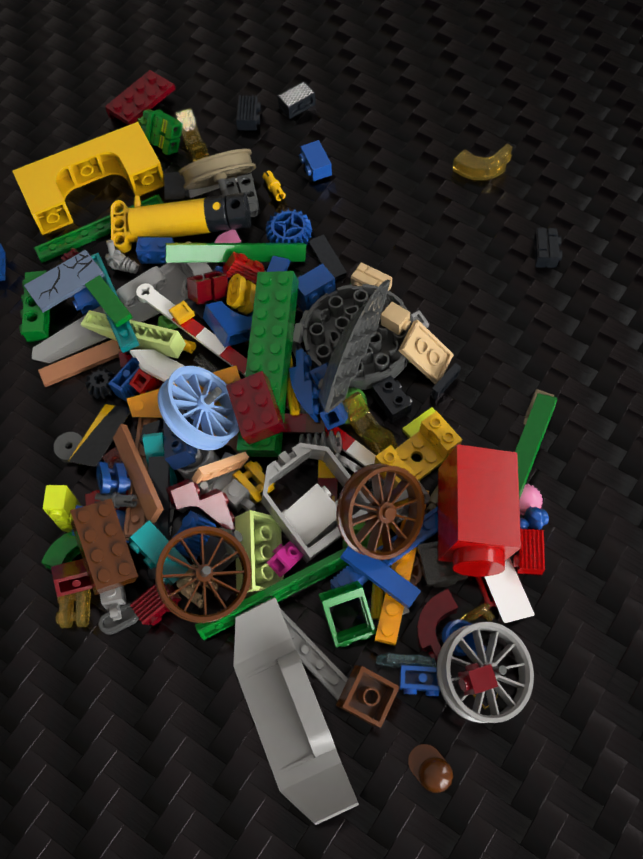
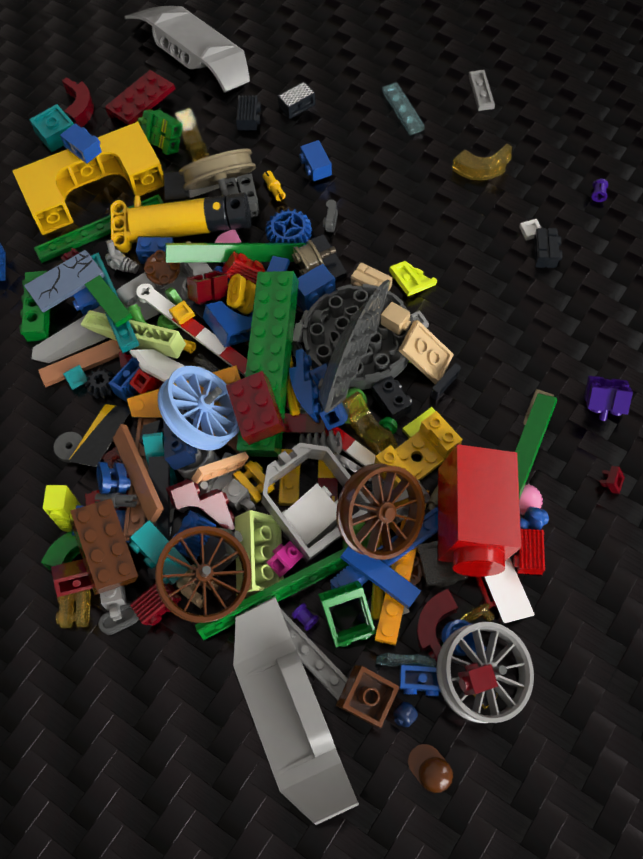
none -> teal container [29,104,74,152]
none -> blue brick [60,123,102,164]
none -> dark red arch [62,77,94,128]
none -> teal tile [63,365,87,390]
none -> light grey piece [125,6,250,92]
none -> bright green pin [127,304,147,324]
none -> reddish brown dish [144,250,180,285]
none -> bright green tile [165,287,183,305]
none -> yellow tile [279,449,301,506]
none -> dark tan wheel [291,240,336,276]
none -> dark purple bush [292,603,319,631]
none -> dark grey plate [323,200,338,232]
none -> green plate [378,417,397,435]
none -> clear light blue tile [382,82,425,135]
none -> neon yellow wing [389,261,437,296]
none -> dark blue piece [393,702,418,727]
none -> light grey tile [468,70,495,111]
none -> white tile [520,219,541,240]
none -> dark purple brick [584,375,633,421]
none -> dark purple bush [591,179,609,202]
none -> dark red tile [599,466,625,494]

